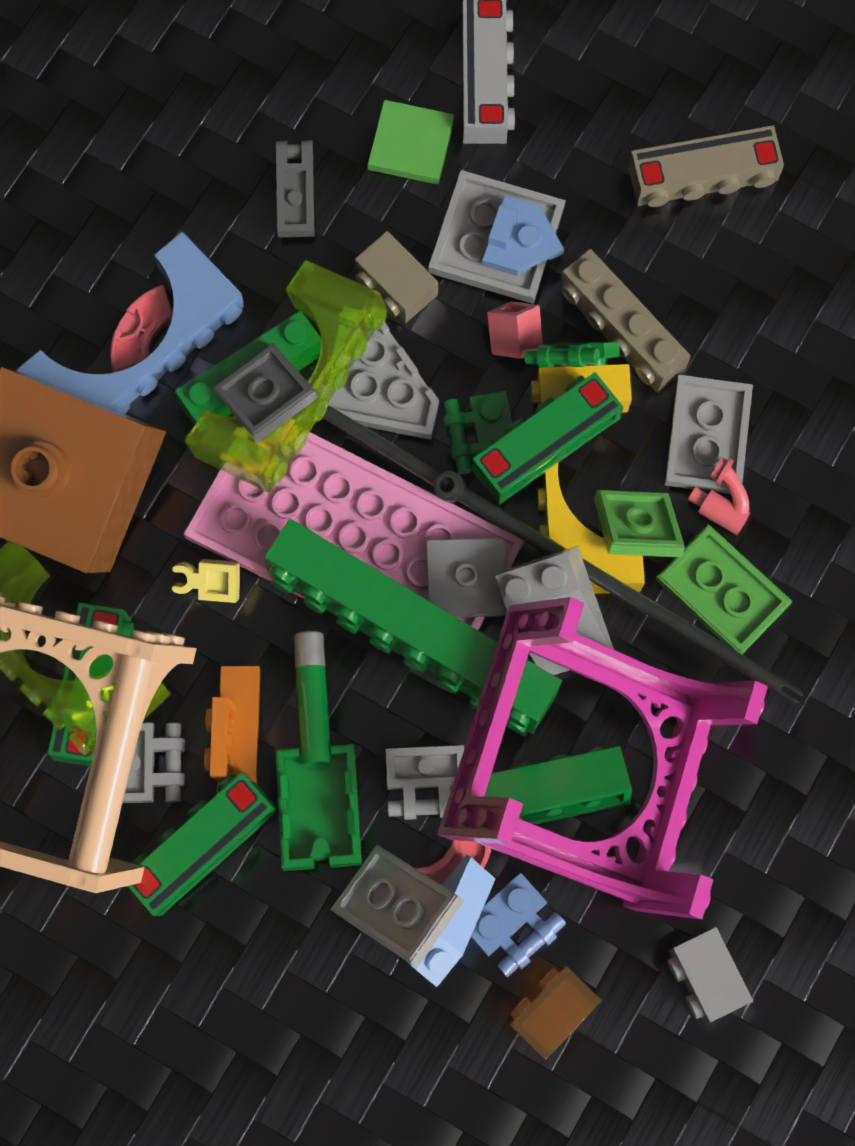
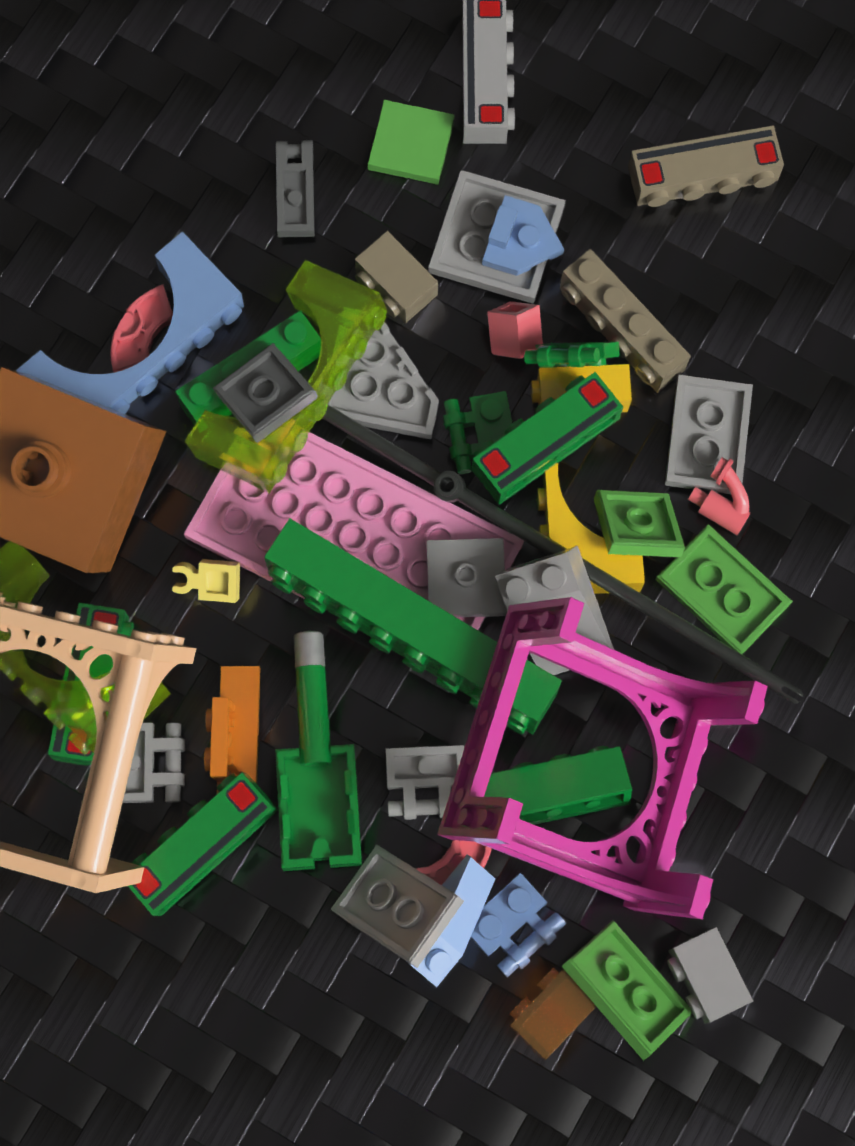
none -> bright green tile [562,920,692,1061]

